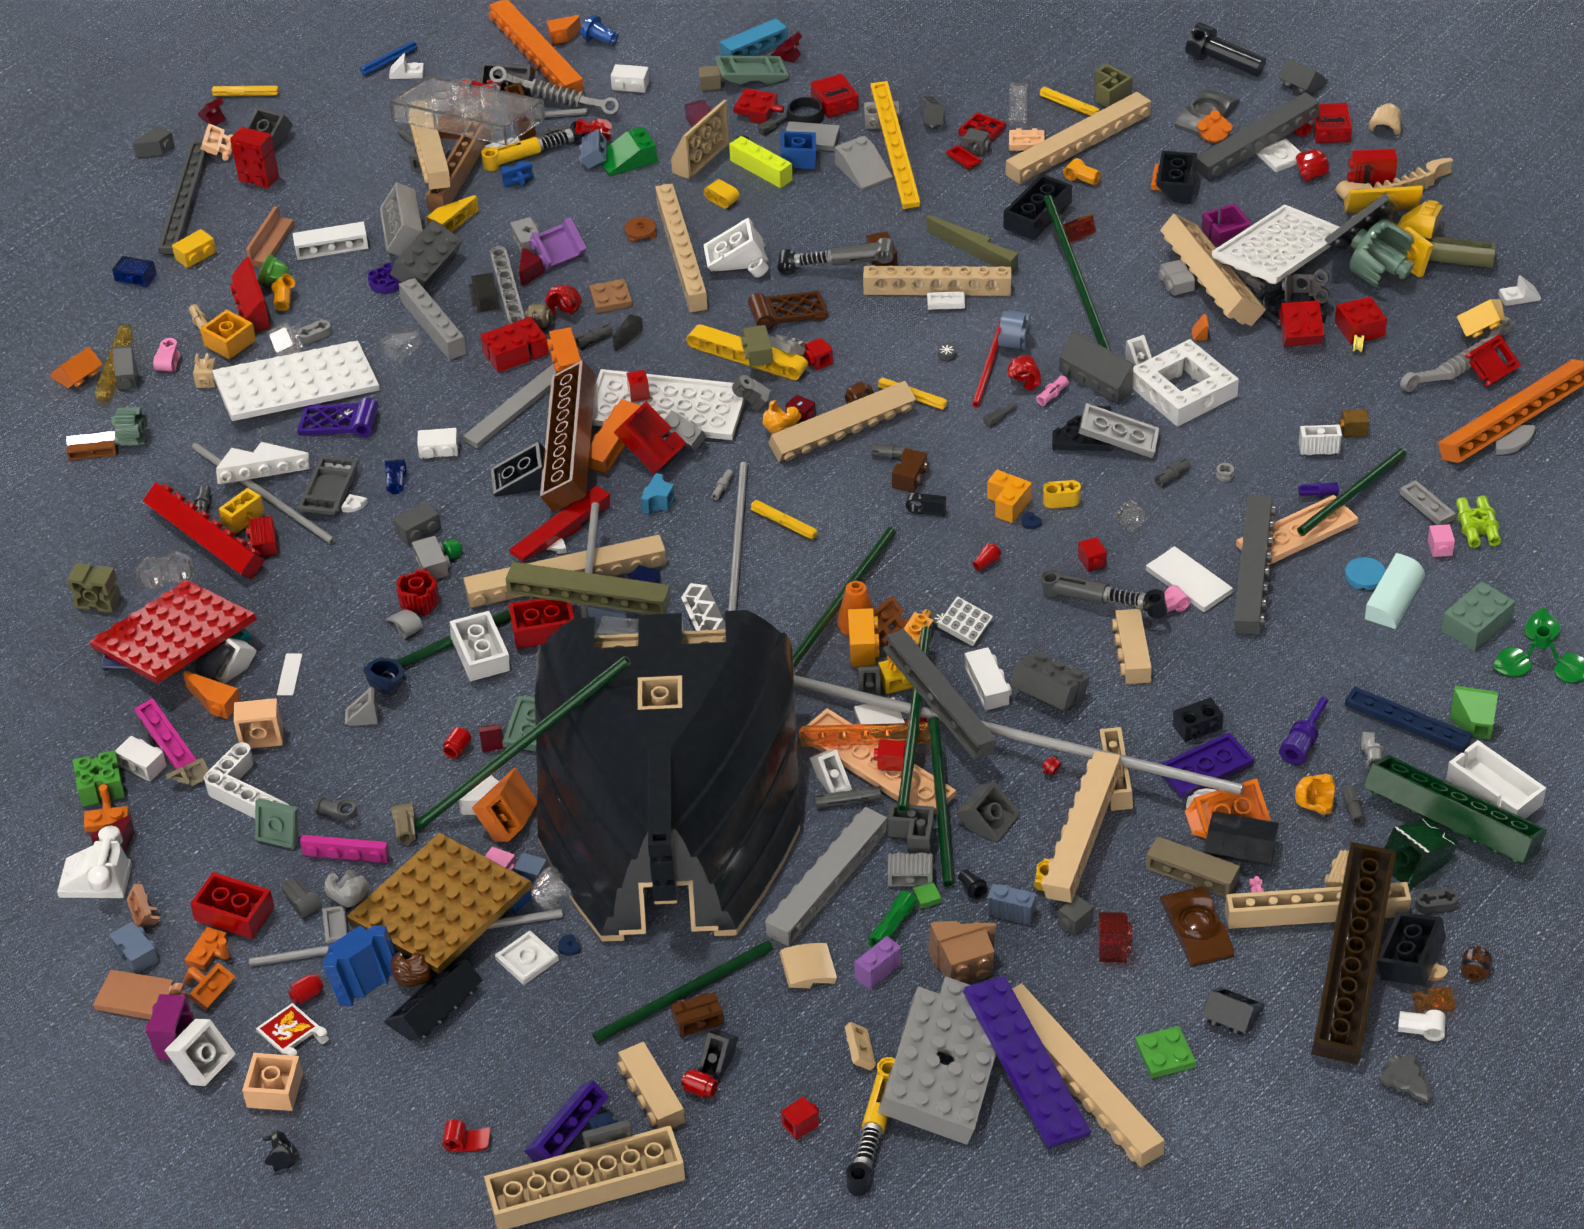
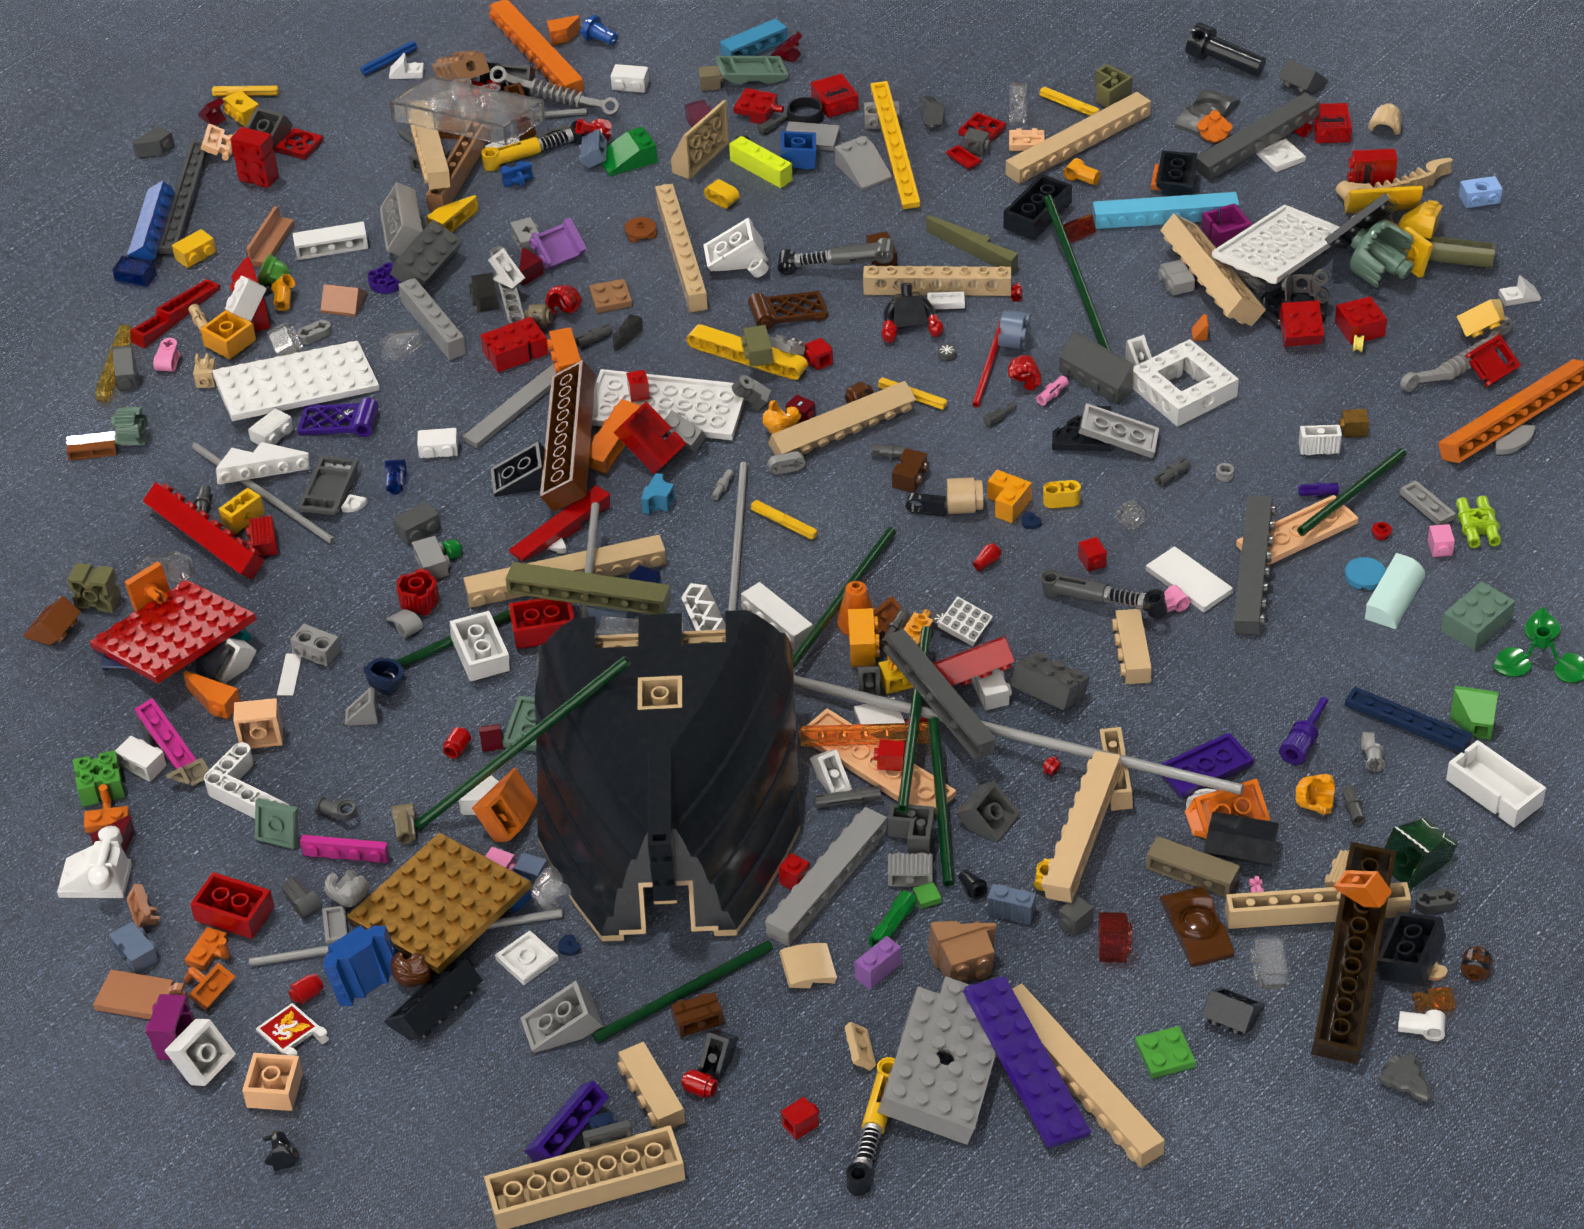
orange slope [49,346,103,388] -> none
red panel [442,1119,490,1152] -> none
black brick [1172,697,1223,742] -> none
red hair [1296,149,1329,182] -> none
dark green brick [1364,755,1547,863] -> none
none -> dark orange slope [23,596,81,645]
none -> orange tile [124,561,170,612]
none -> blue brick [127,180,175,267]
none -> red slope [130,279,220,349]
none -> yellow brick [223,90,259,127]
none -> white slope [225,276,267,322]
none -> white brick [248,408,294,445]
none -> red piece [275,128,324,160]
none -> light grey brick [290,624,341,667]
none -> nougat slope [321,284,367,317]
none -> medium nougat brick [432,50,490,83]
none -> white slope [488,249,525,288]
none -> light grey slope [520,981,603,1053]
none -> white brick [741,582,813,651]
none -> light grey beam [768,451,806,475]
none -> red brick [779,853,810,890]
none -> dark grey pin [880,609,911,647]
none -> black torso [881,283,944,343]
none -> slope [933,635,1015,686]
none -> tan piece [947,477,983,514]
none -> red piece [1011,282,1022,301]
none -> medium azure brick [1092,192,1240,229]
none -> clear piece [1249,938,1288,989]
none -> orange slope [1334,870,1392,908]
none -> red plate [1371,522,1392,540]
none -> light blue brick [1459,176,1502,208]

